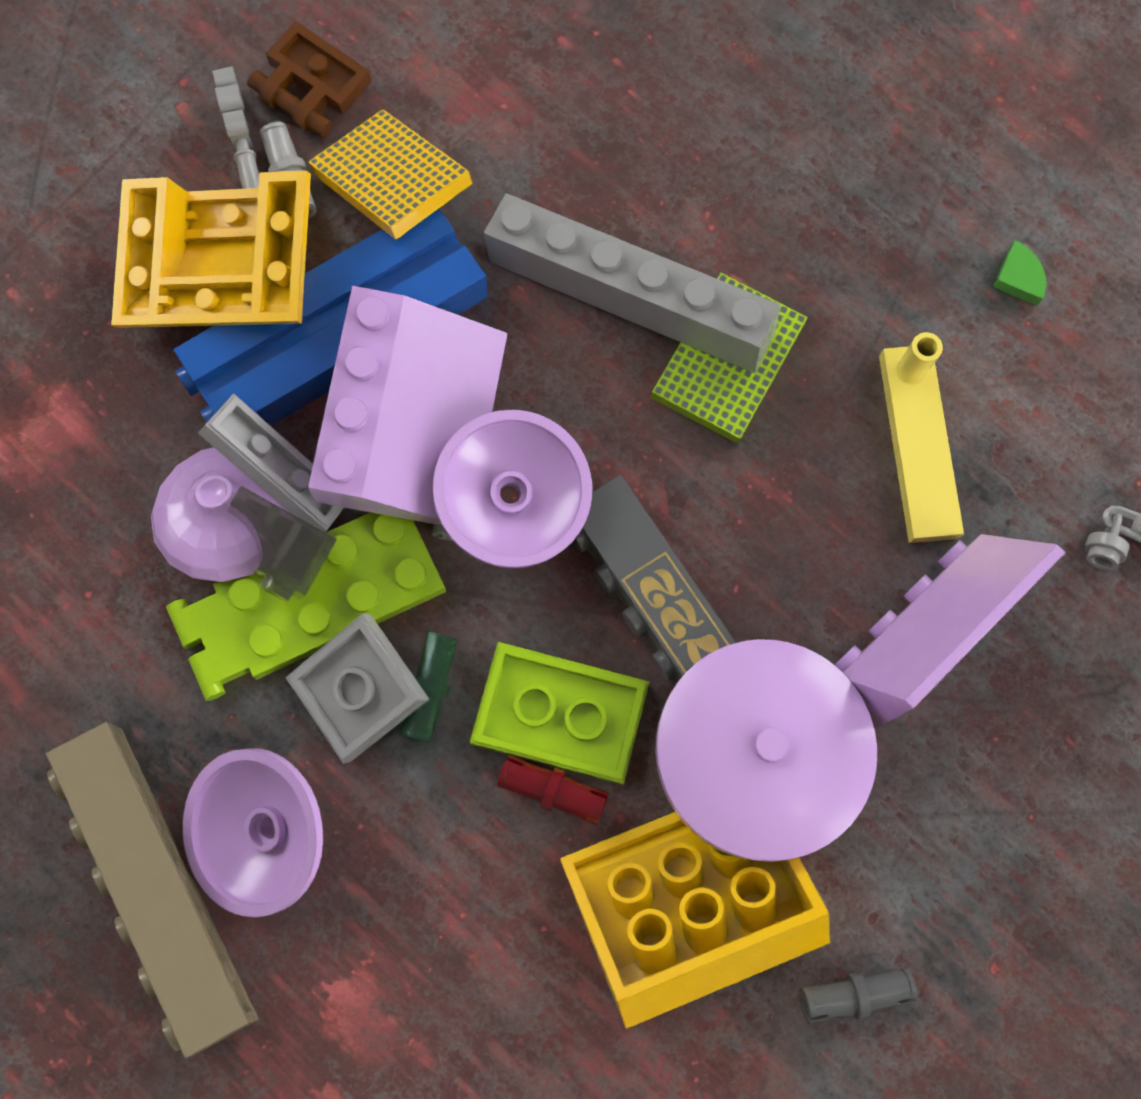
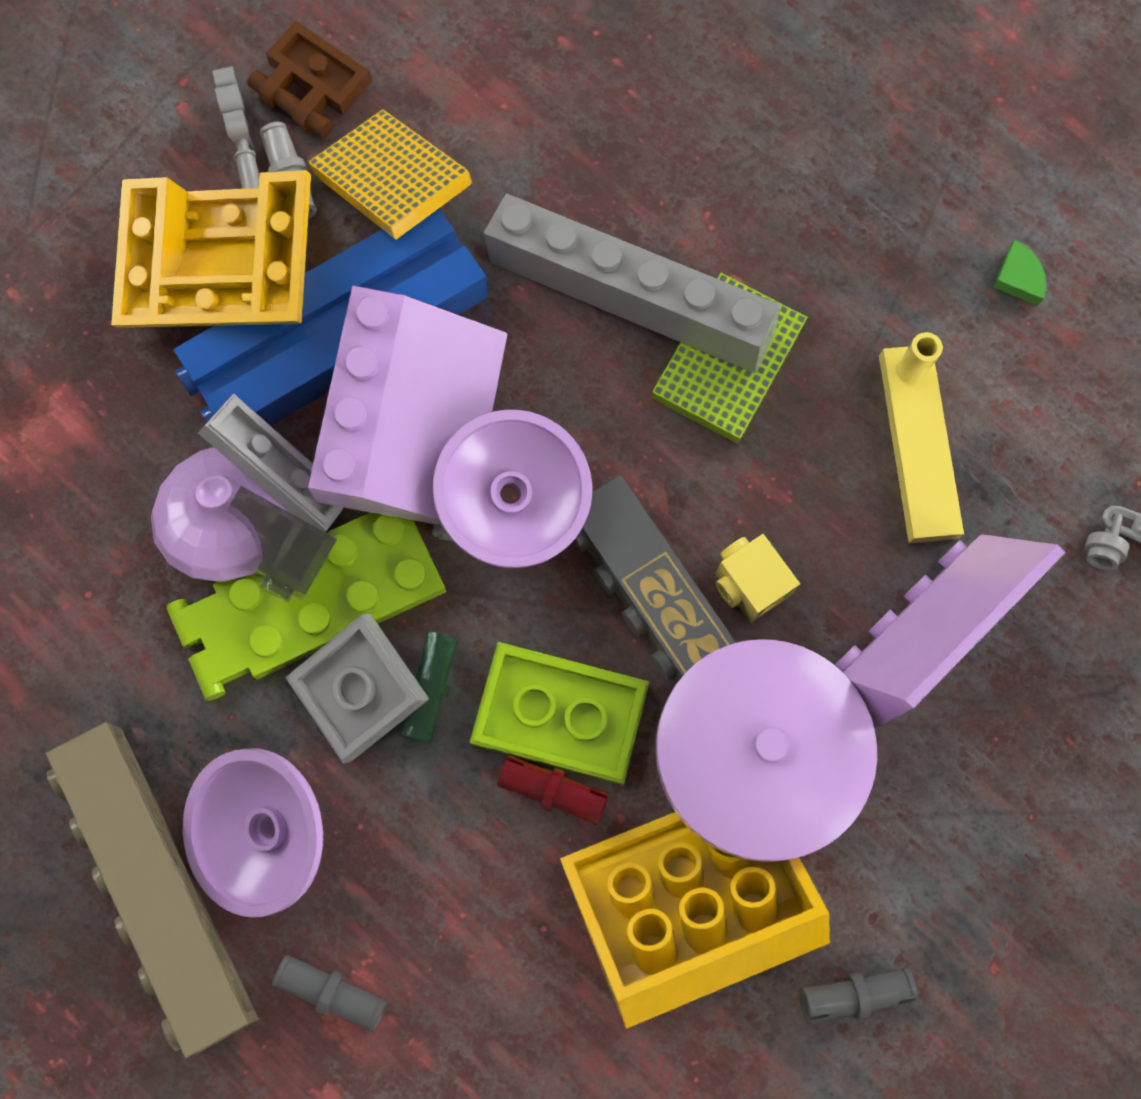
none -> dark grey pin [272,955,388,1032]
none -> light yellow brick [715,534,800,623]

